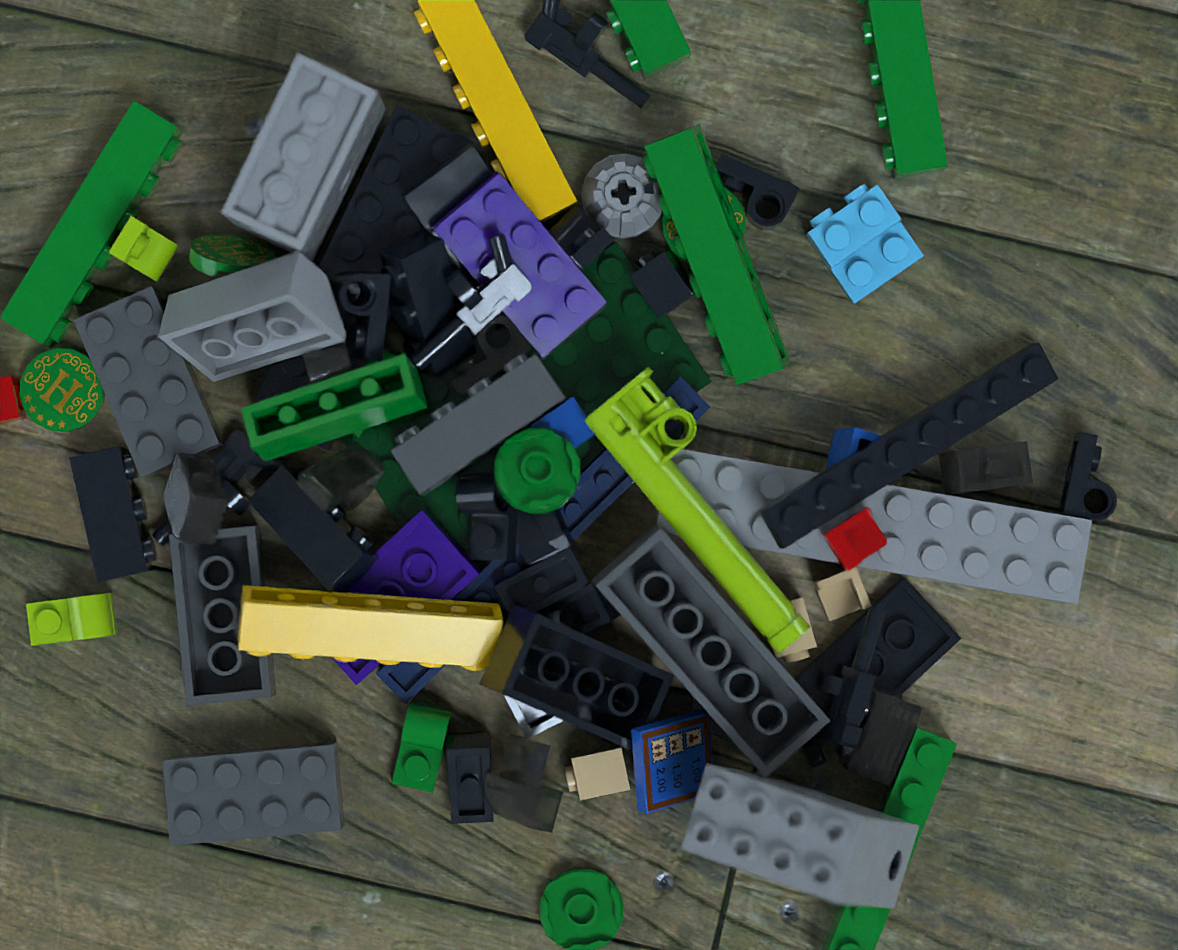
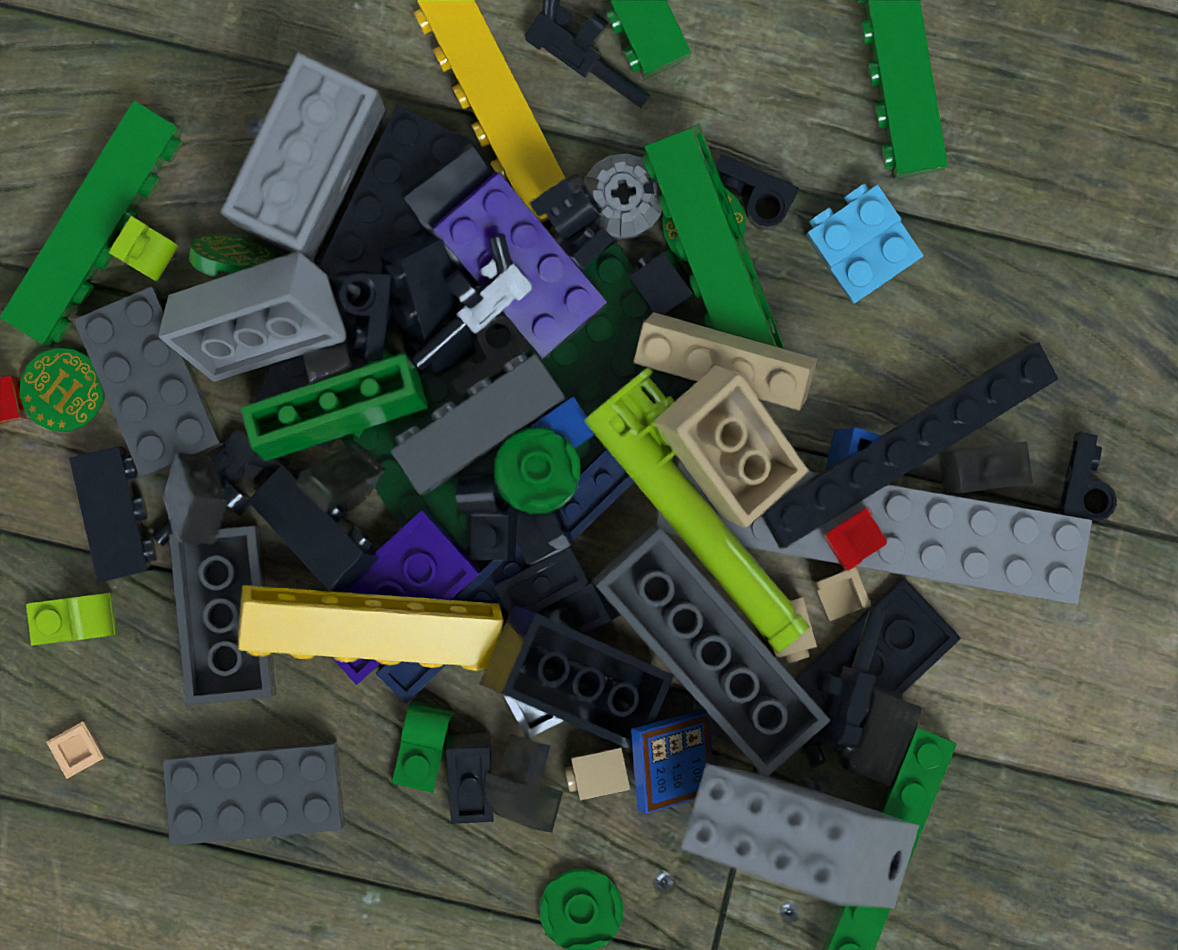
none -> light nougat tile [46,720,106,779]
none -> black plate [529,173,603,240]
none -> tan brick [634,313,817,410]
none -> tan brick [653,365,808,528]

